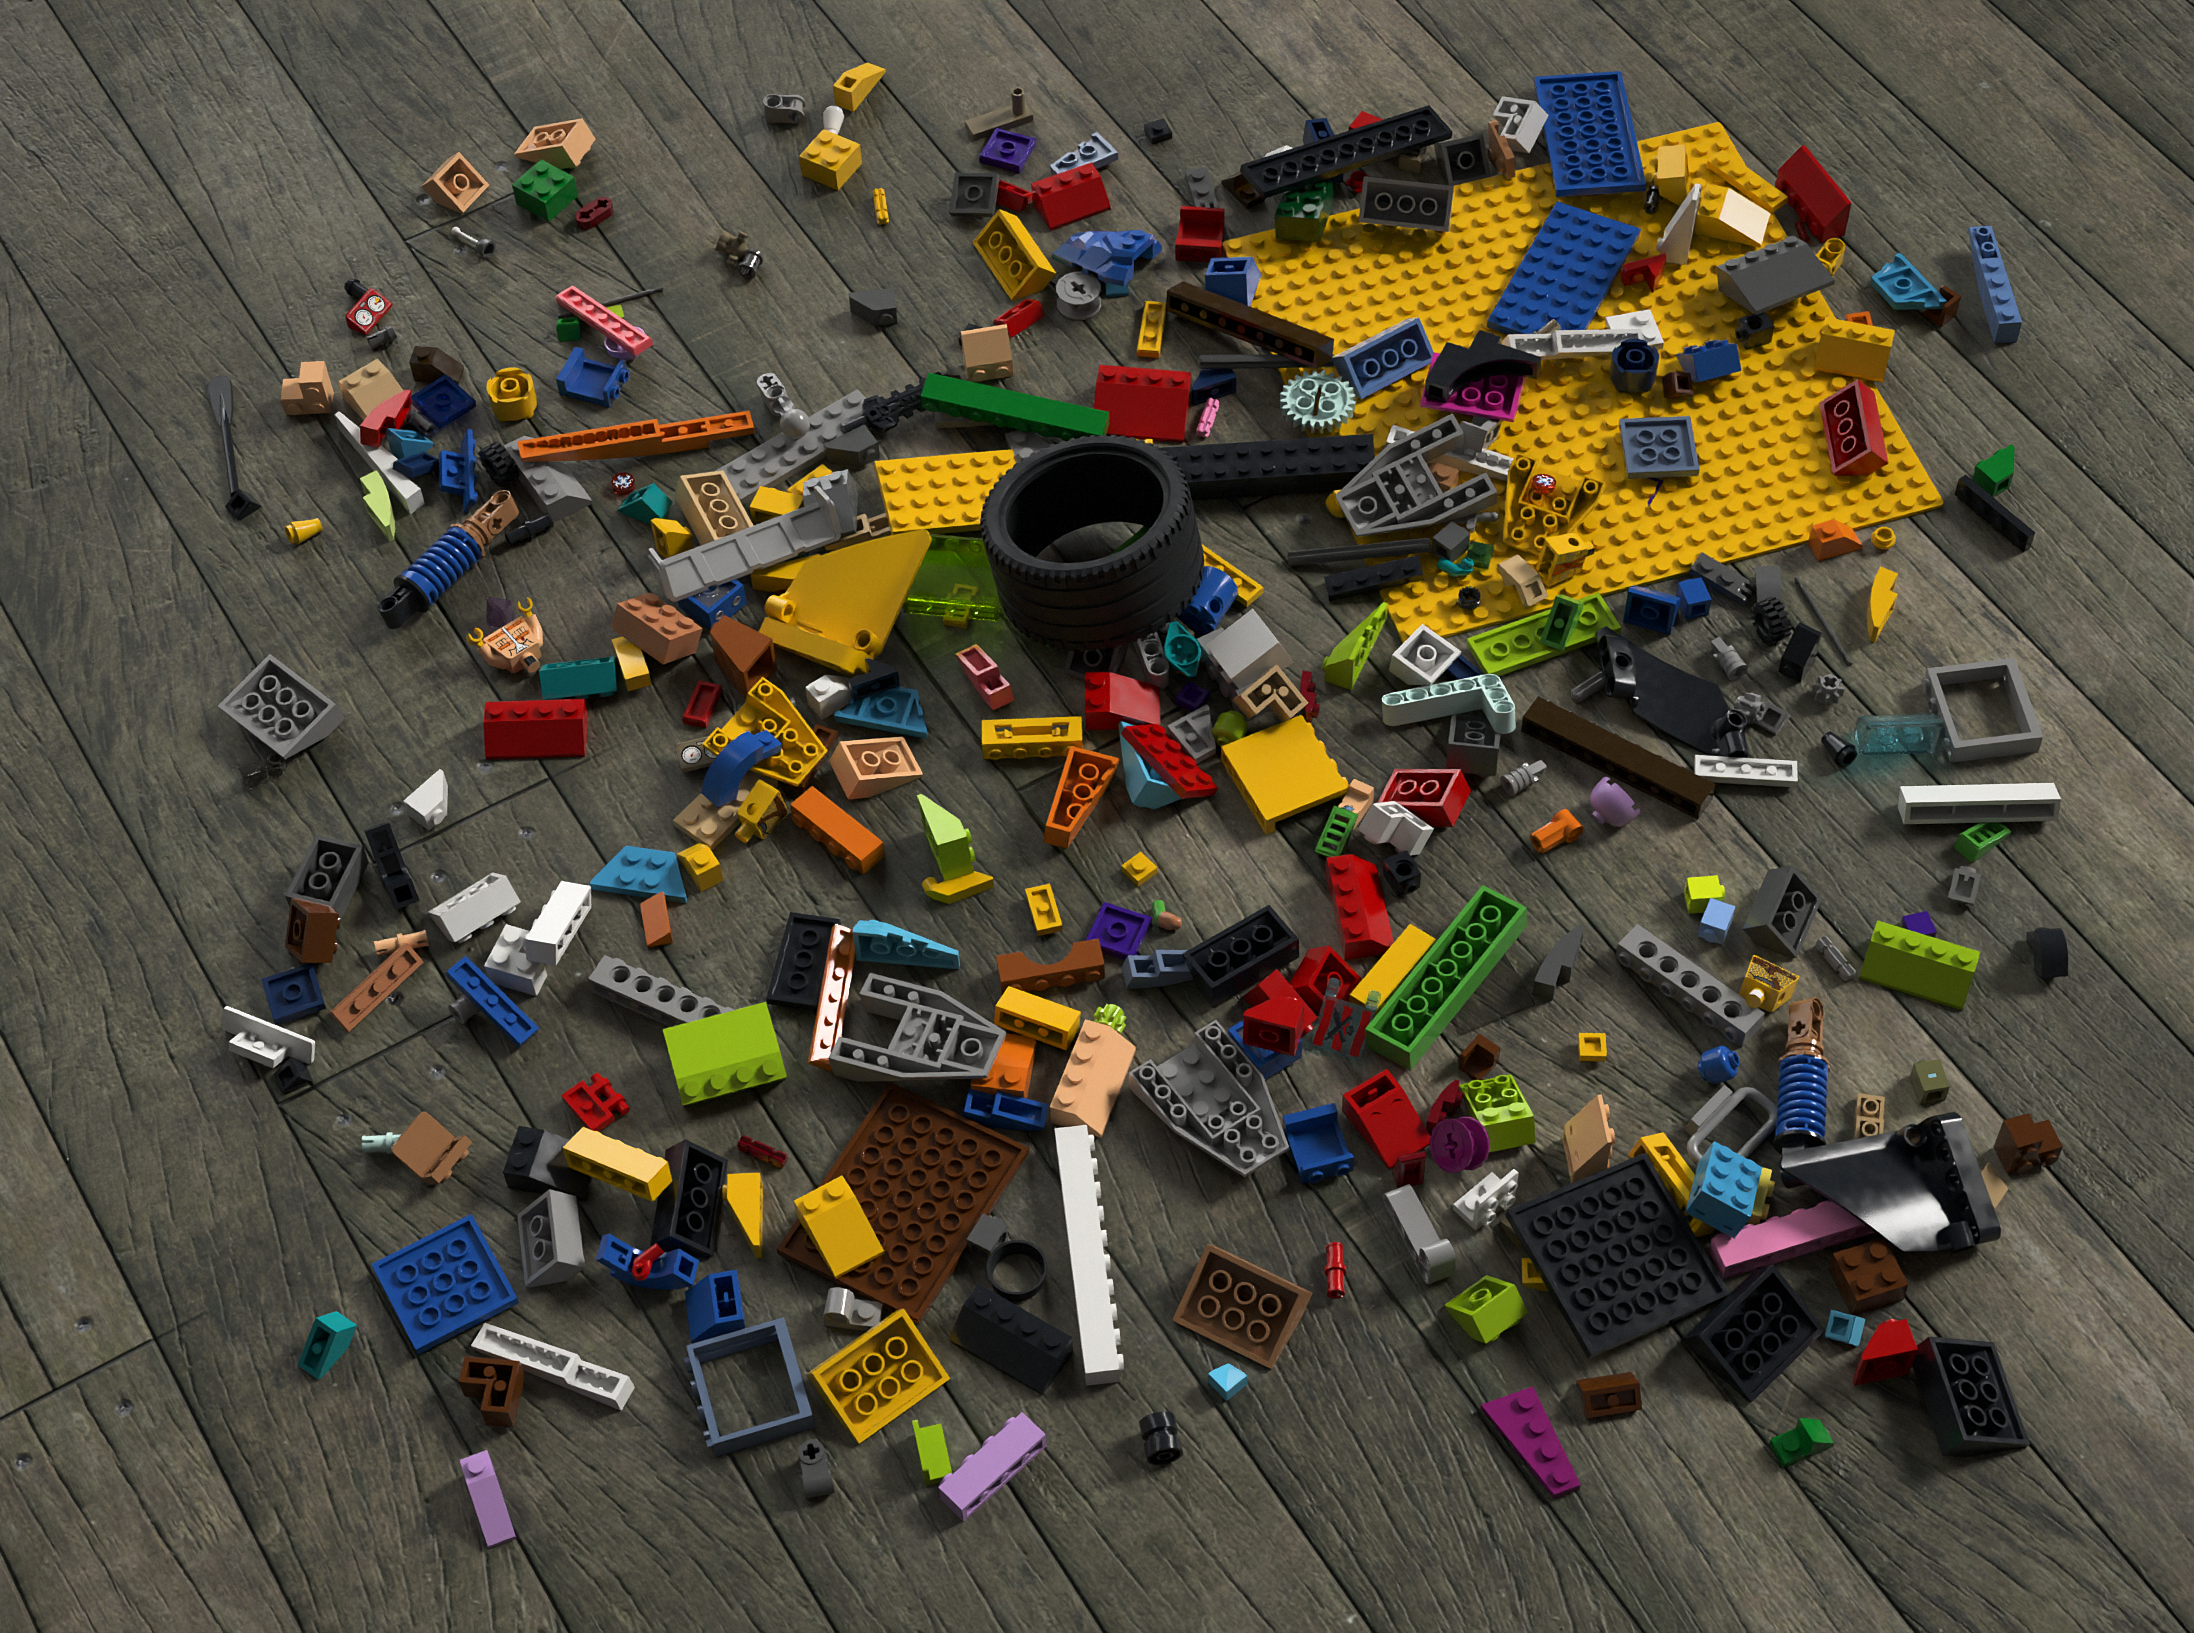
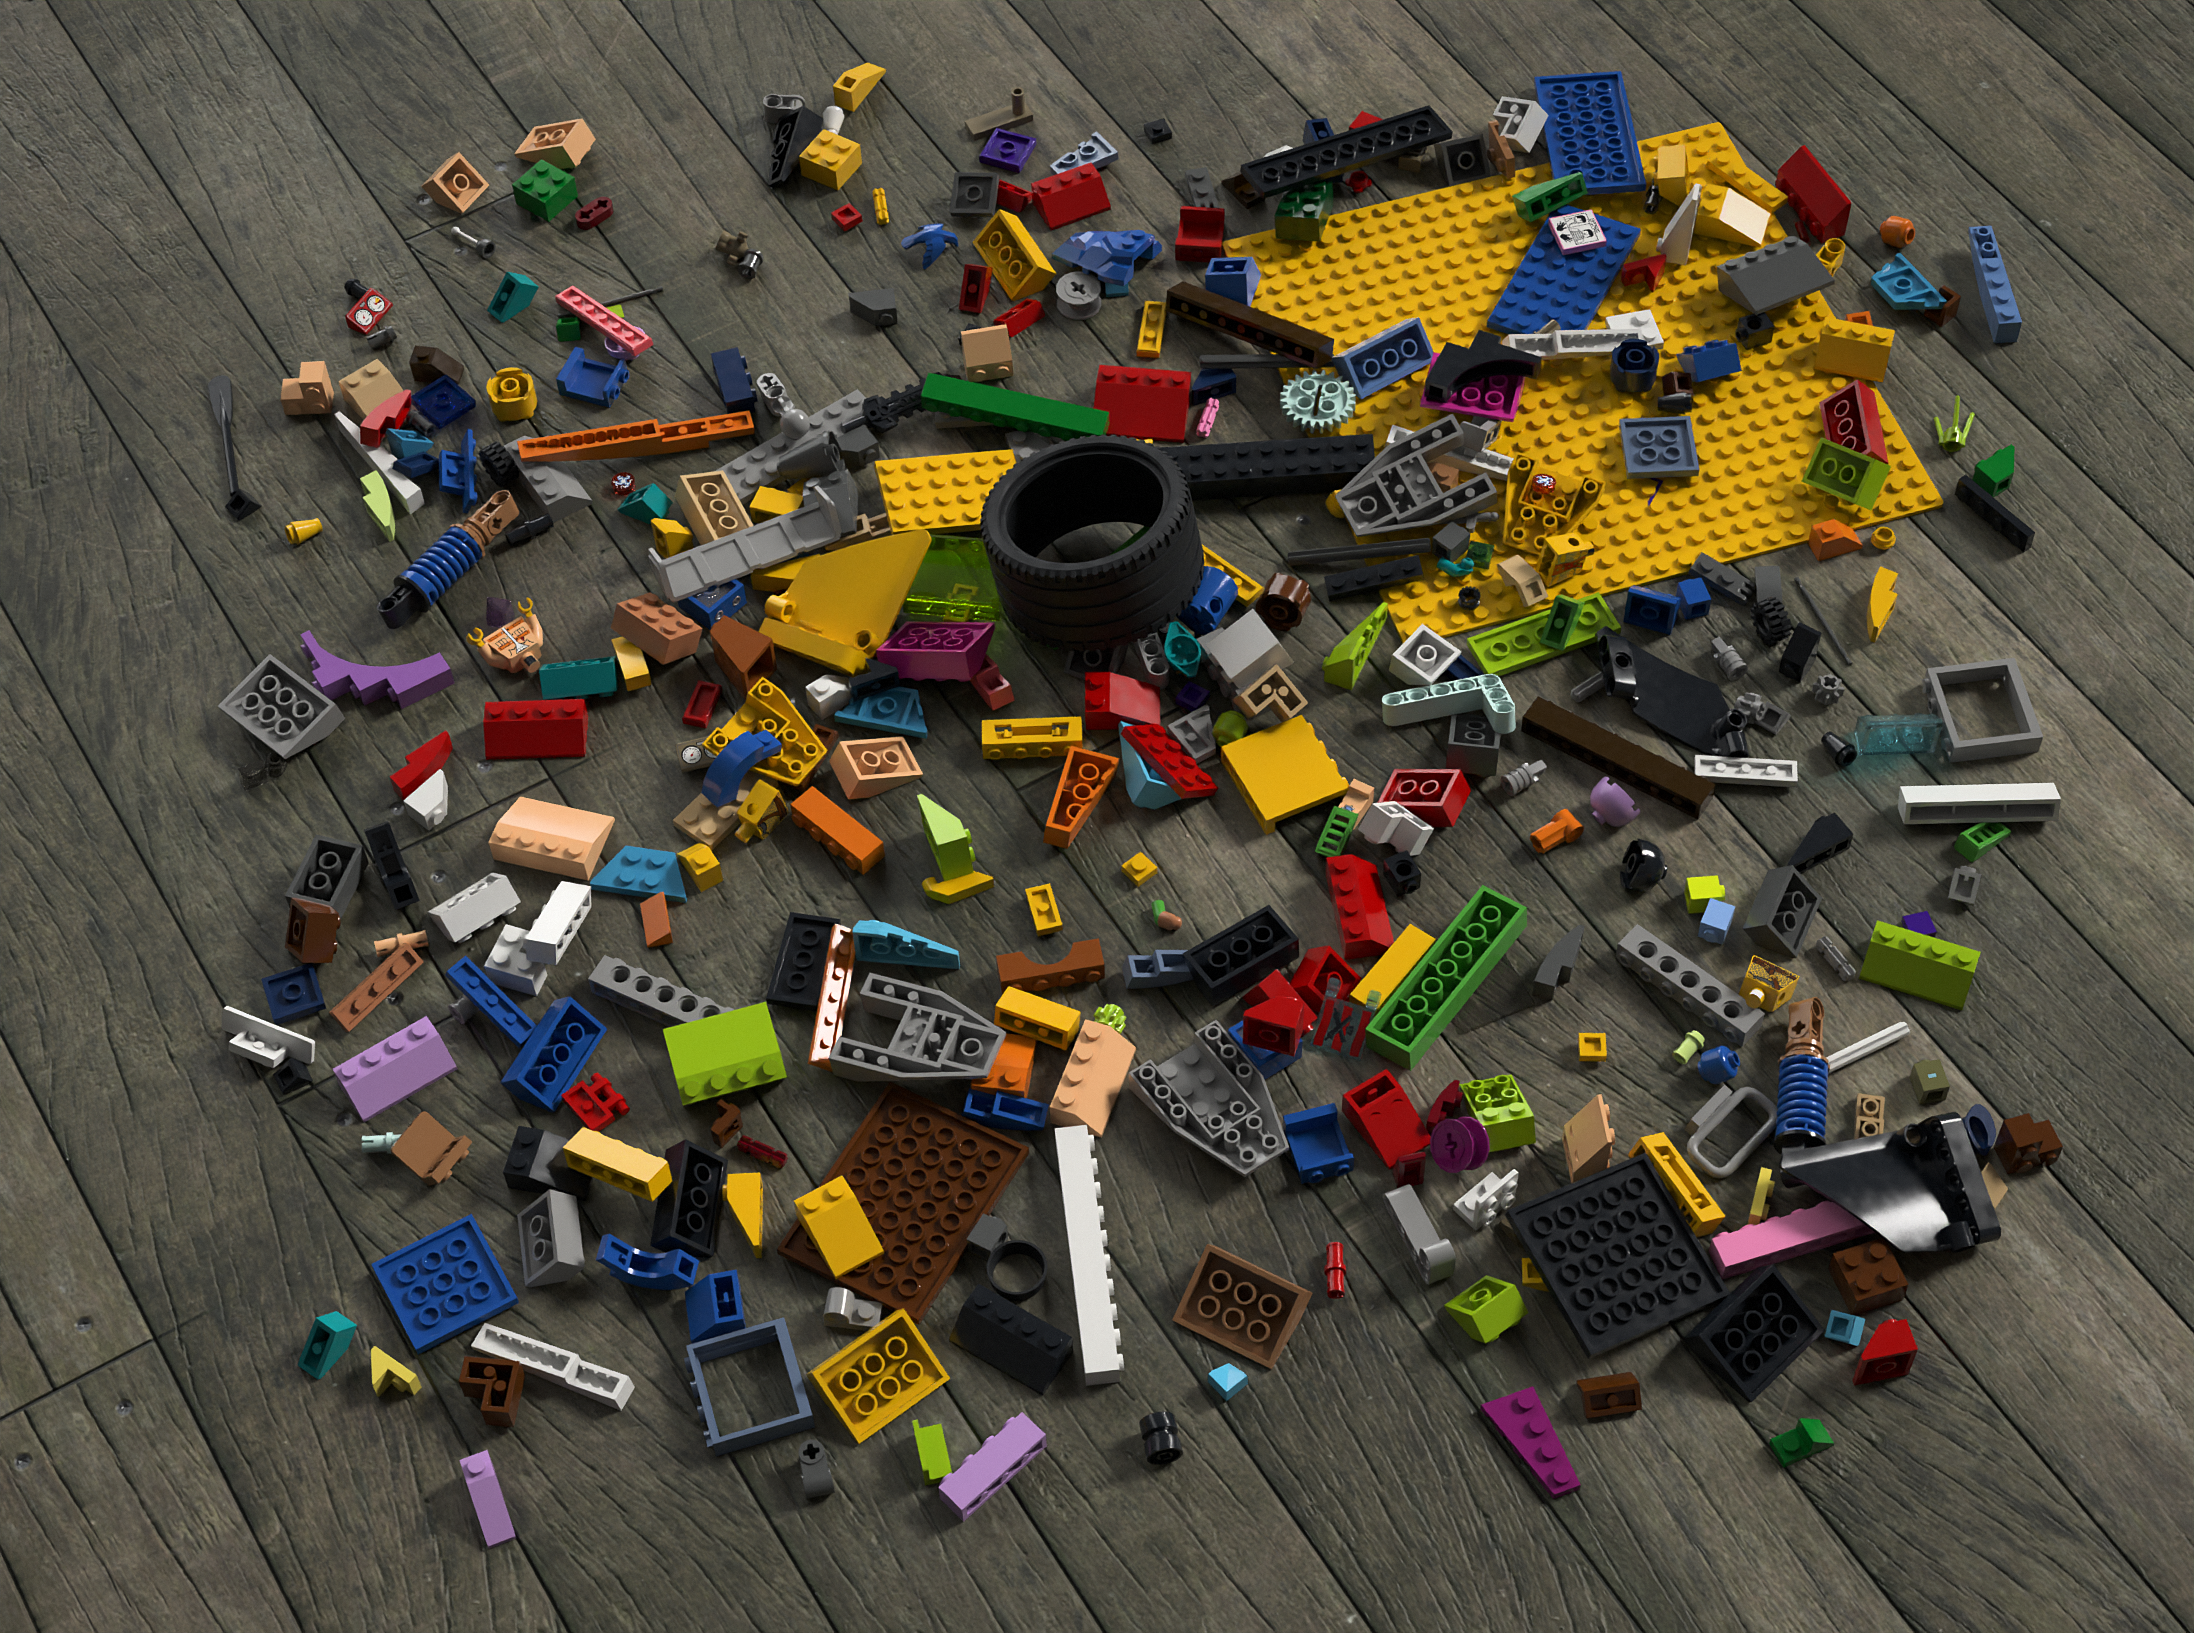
red arm [632,1243,664,1281] -> none
dark purple tile [1085,902,1152,960] -> none
dark red slope [1300,670,1320,724] -> none
light grey slope [1359,177,1454,232] -> none
reddish brown panel [1458,1034,1501,1080] -> none
dark azure piece [1686,1141,1762,1239] -> none
black slope [1912,1336,2030,1457] -> none
black brick [2026,927,2068,978] -> none
none -> medium lavender arch [300,631,454,709]
none -> lavender slope [333,1016,457,1122]
none -> light yellow slope [371,1346,421,1397]
none -> red slope [390,730,453,801]
none -> teal slope [487,272,539,323]
none -> light nougat slope [489,797,615,881]
none -> blue slope [500,996,607,1112]
none -> reddish brown bracket [710,1099,743,1148]
none -> dark blue brick [711,347,758,414]
none -> black wedge [768,106,823,188]
none -> dark grey cone [777,430,845,479]
none -> red plate [831,203,863,232]
none -> dark pink slope [876,621,995,682]
none -> blue animal [901,223,958,269]
none -> red slope [959,264,993,313]
none -> reddish brown brick [1255,573,1311,631]
none -> green slope [1512,172,1588,222]
none -> tile [1548,209,1607,255]
none -> black cylinder [1620,839,1667,891]
none -> black cone [1658,391,1692,415]
none -> yellowish green pin [1672,1030,1705,1064]
none -> black slope [1787,812,1853,874]
none -> lime slope [1802,437,1891,510]
none -> white axle [1826,1022,1910,1074]
none -> orange head [1880,216,1915,248]
none -> lime plant [1934,395,1975,452]
none -> dark blue piece [1962,1104,1996,1156]

